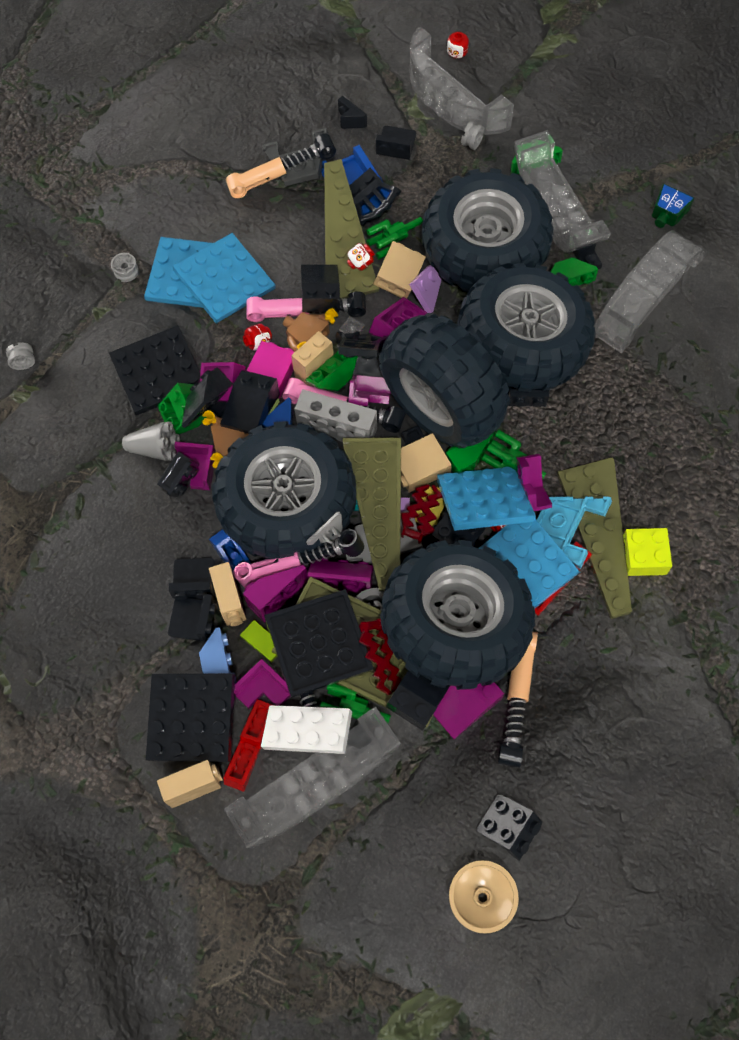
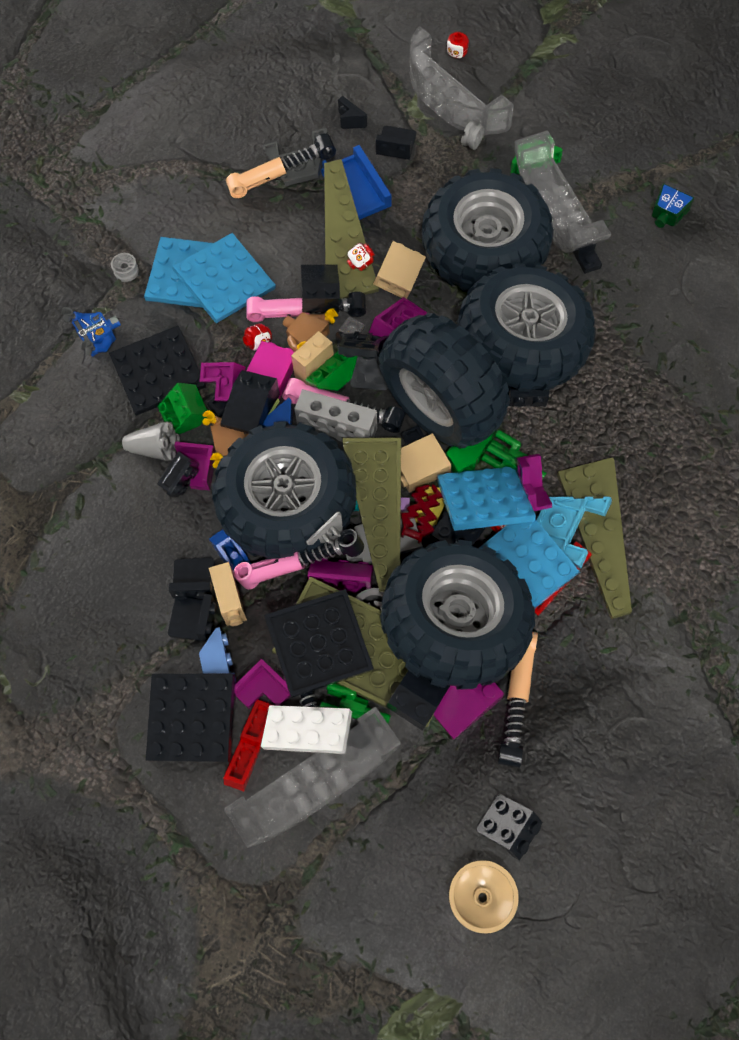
light grey wheel [6,343,35,370] -> none
tan brick [157,760,223,808] -> none
black slope [181,367,233,428] -> none
lime tile [240,620,277,663] -> none
magenta slope [243,565,308,623] -> none
magenta panel [348,374,391,406] -> none
black plate [349,167,401,226] -> none
dark red piece [359,619,401,695] -> none
green plant [366,217,423,260] -> none
lavender wing [409,265,441,313] -> none
green slope [551,257,598,286] -> none
clear slope [594,230,706,353] -> none
neon yellow brick [623,528,672,576] -> none
none -> torso [61,307,121,357]

